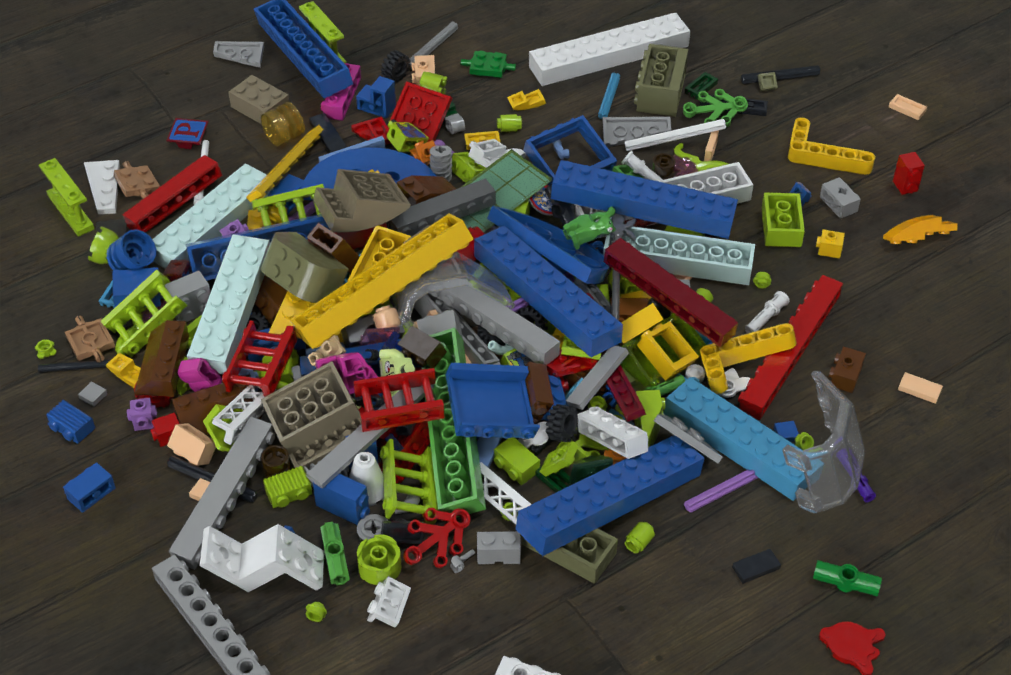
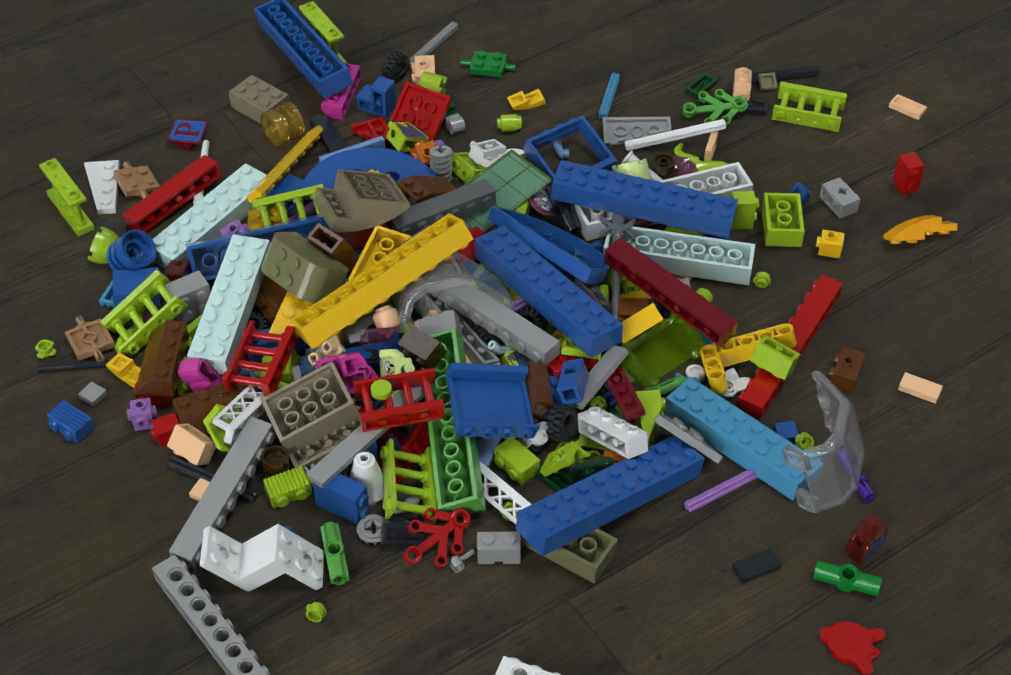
blue brick [63,462,116,513] -> none
light grey wing [213,41,264,68] -> none
lime brick [357,534,401,585] -> none
white bracket [367,576,411,628] -> none
yellow plate [464,131,500,150] -> none
white brick [529,13,690,86] -> none
bright green animal [563,207,616,250] -> none
lime brick [625,522,655,553] -> none
olive brick [634,44,688,117] -> none
yellow window [637,321,699,381] -> none
white pin [745,291,790,334] -> none
yellow beam [788,117,875,175] -> none
none -> lime tile [371,380,392,400]
none -> blue brick [557,358,589,405]
none -> yellowish green brick [612,158,651,180]
none -> lime brick [731,191,759,230]
none -> light nougat brick [733,67,752,101]
none -> lime brick [750,335,800,380]
none -> lime fence [772,82,847,132]
none -> clear red torso [844,514,888,565]

